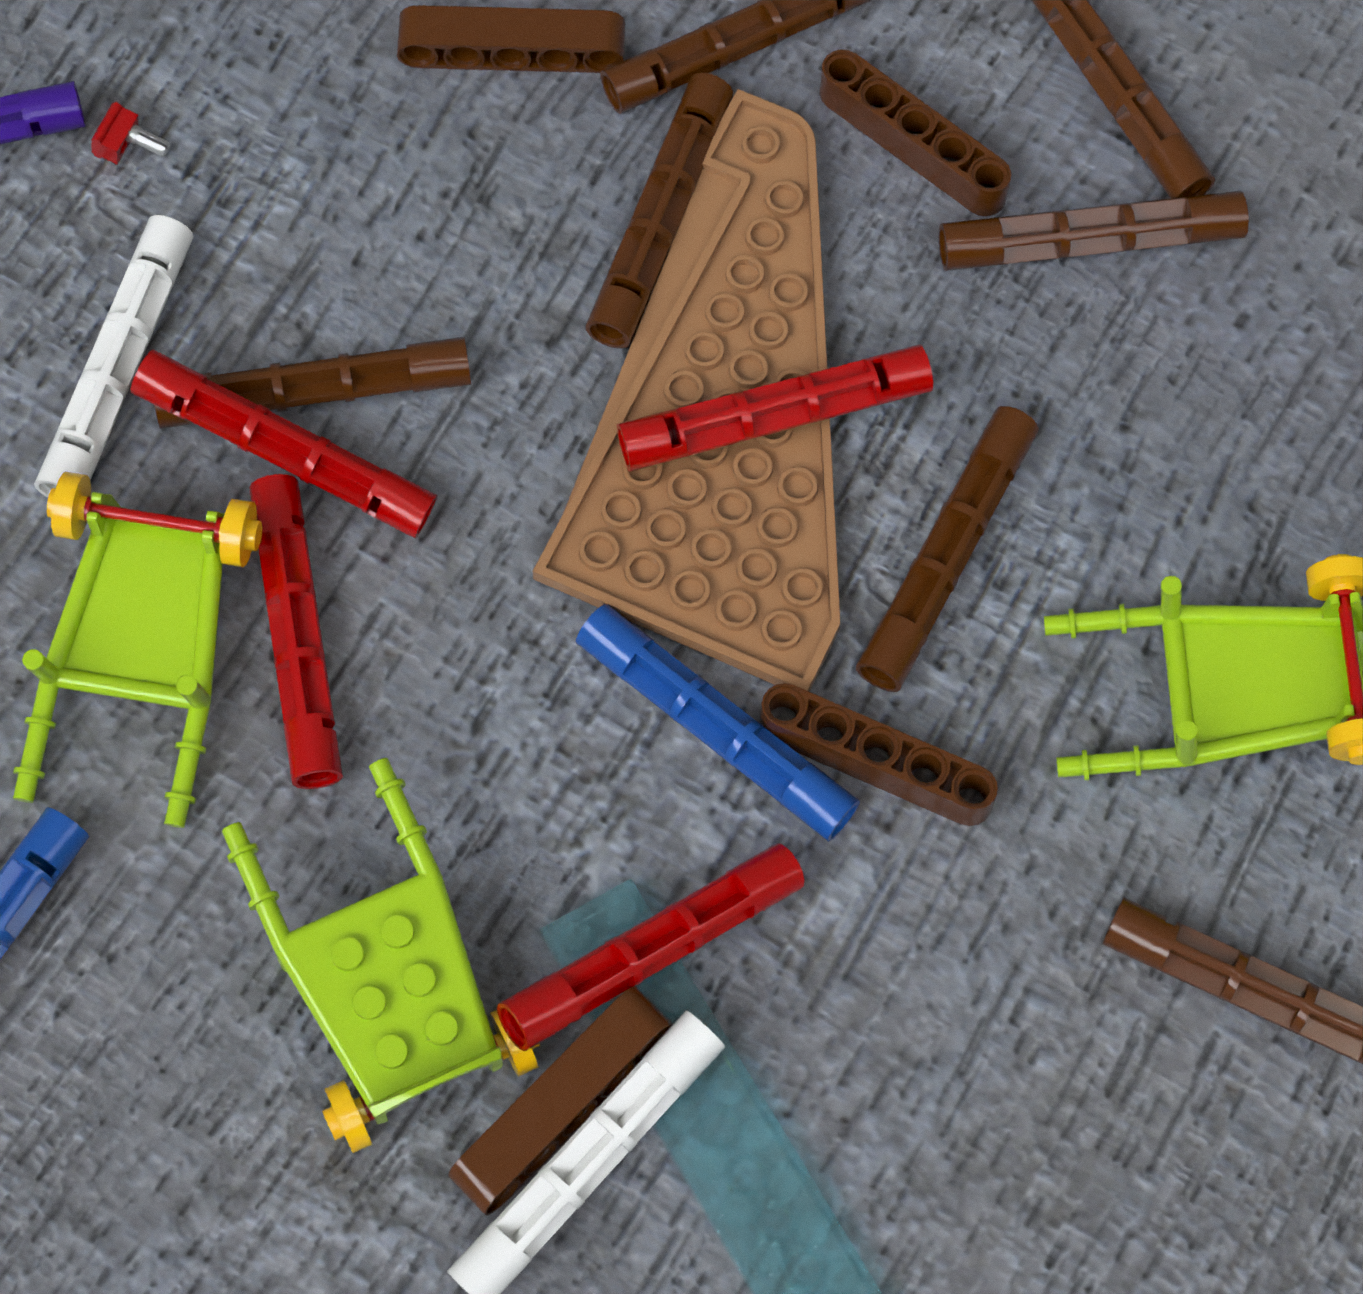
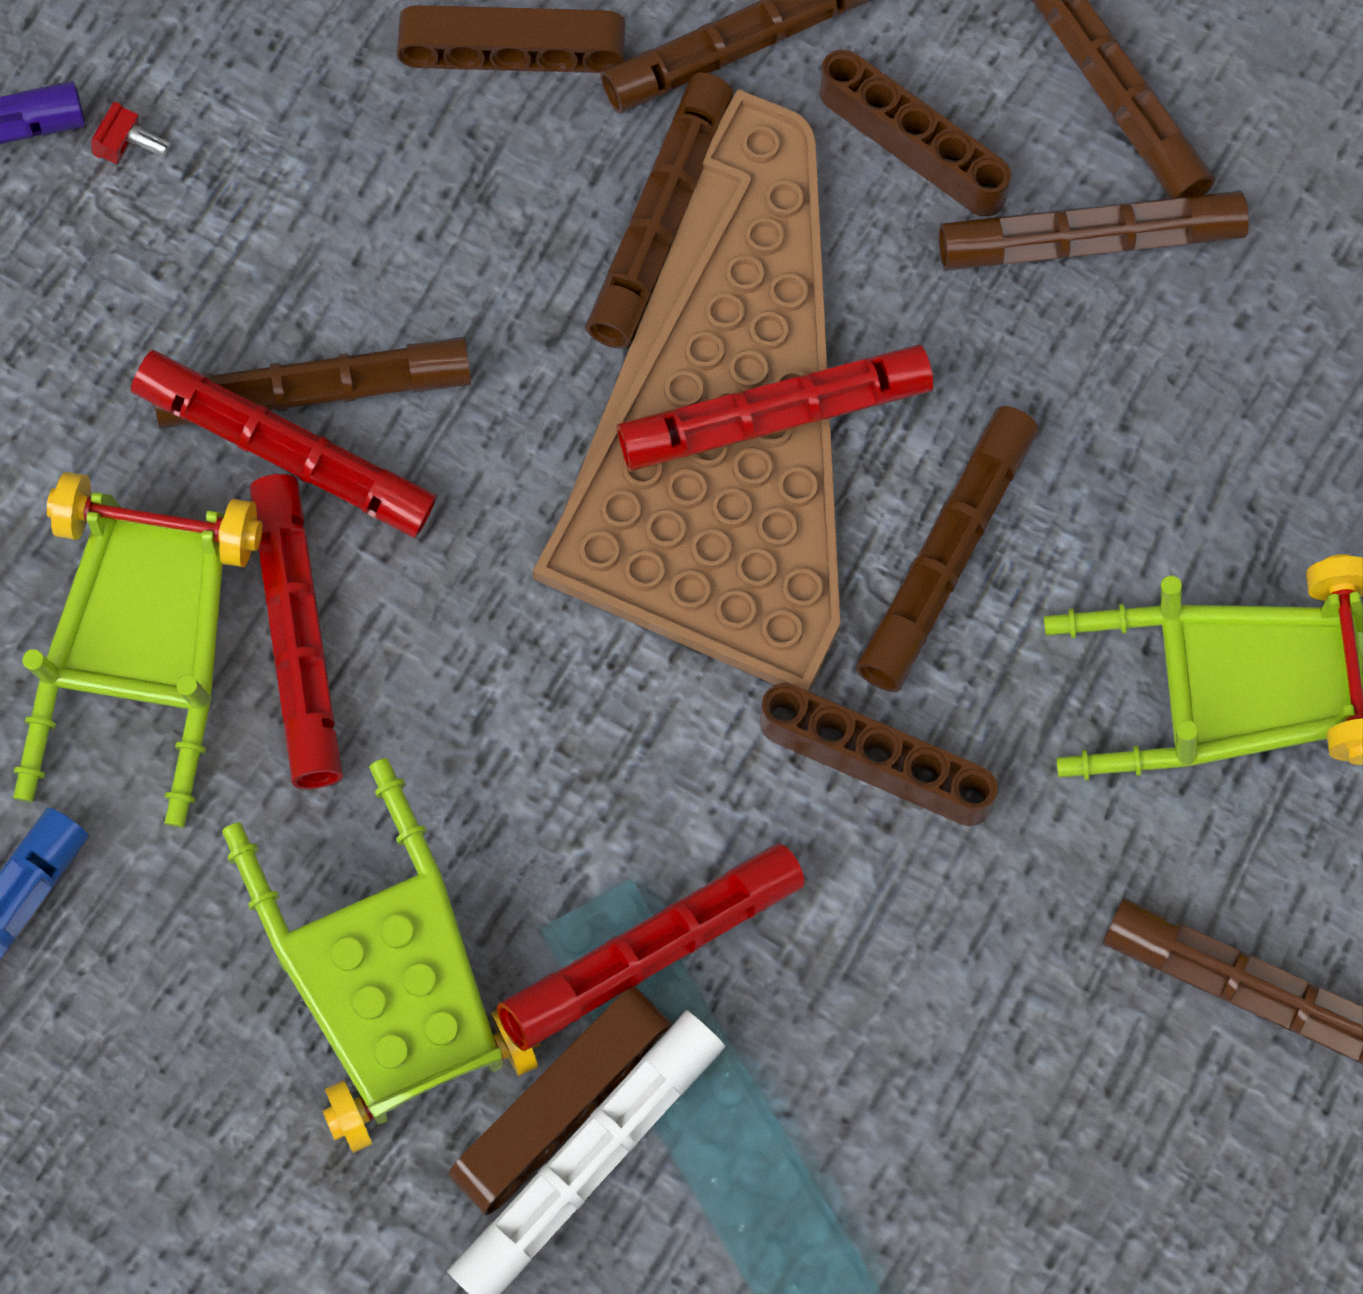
white piece [34,215,193,497] -> none
blue piece [576,604,860,842] -> none

